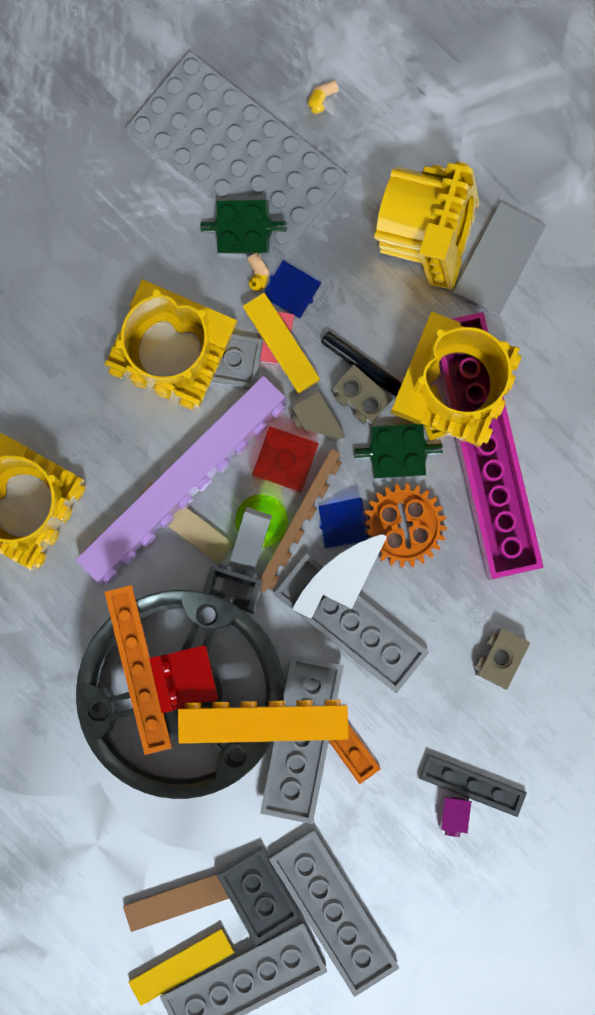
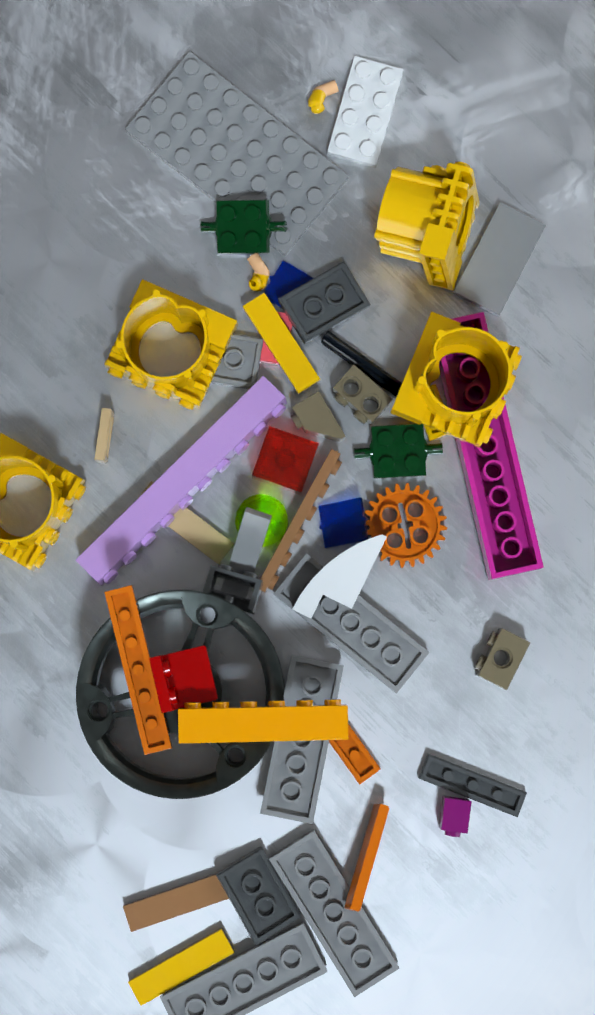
none -> tan tile [94,408,115,463]
none -> dark grey tile [277,261,371,344]
none -> white plate [327,56,404,168]
none -> orange tile [344,804,389,912]

